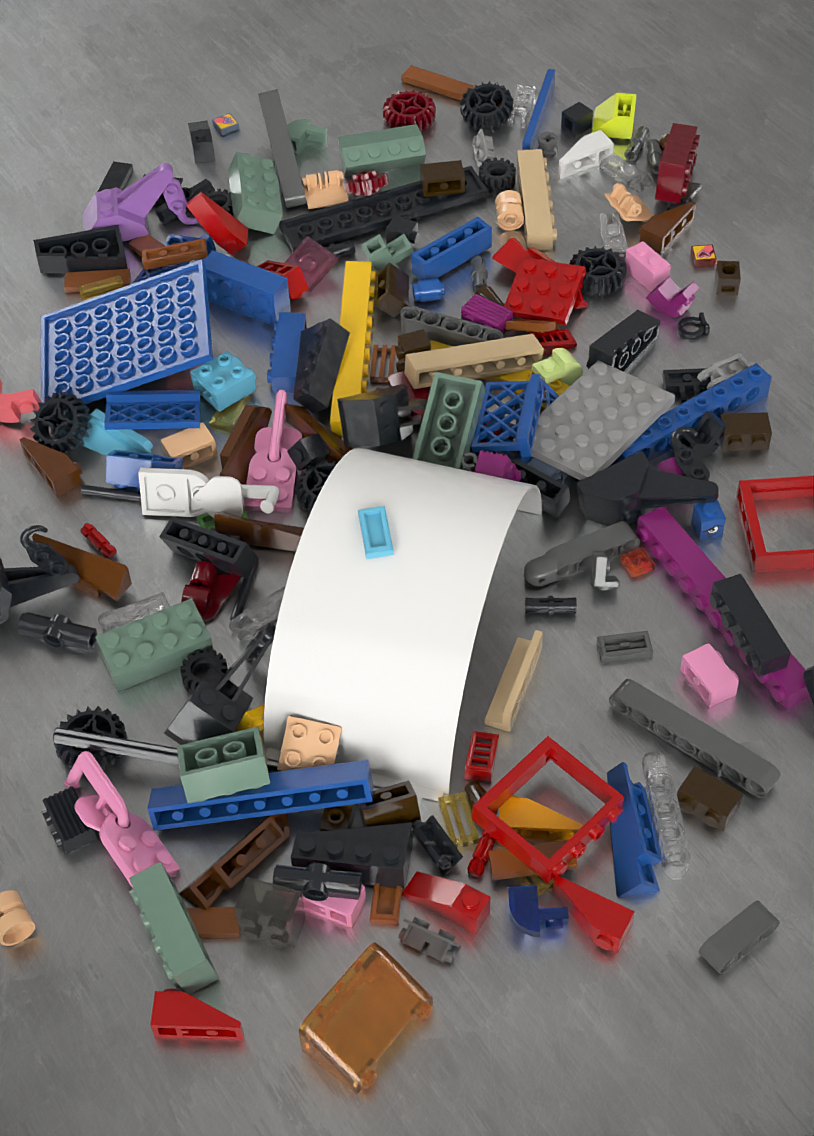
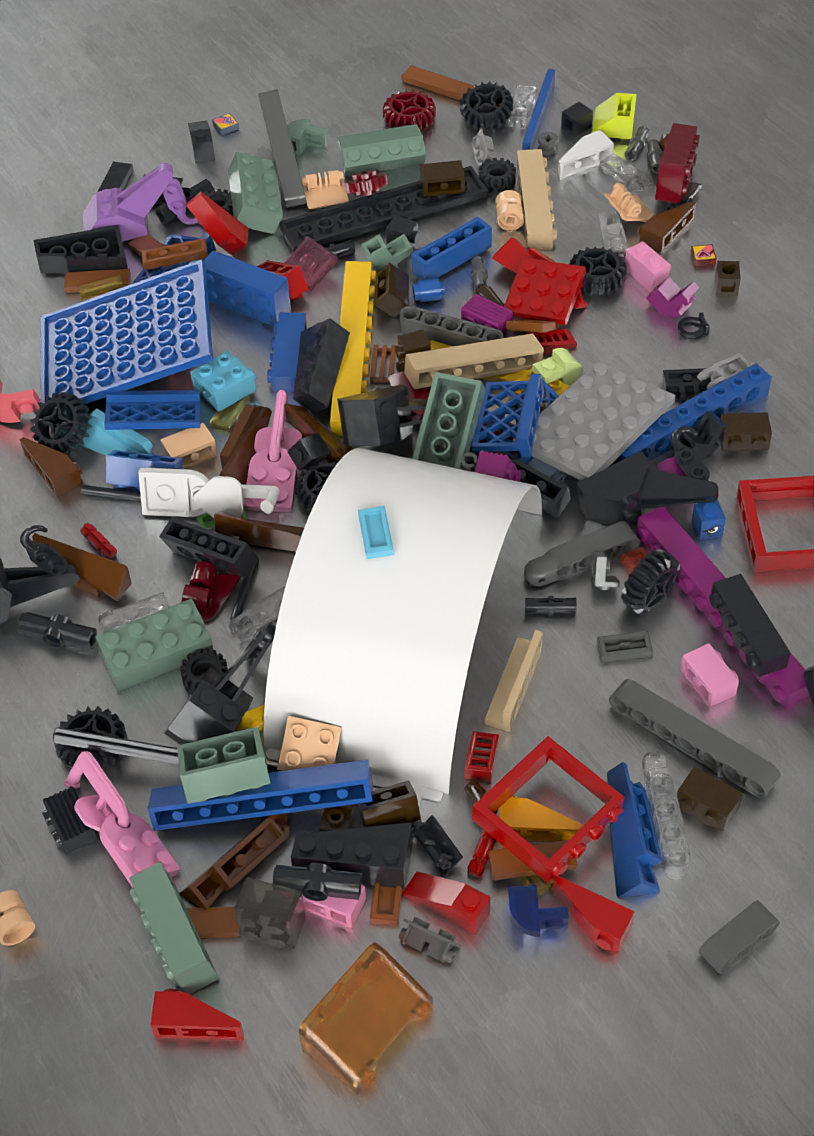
clear yellow tile [438,792,479,847] -> none
black wedge [586,310,661,372] -> none
none -> black gear [621,549,681,615]

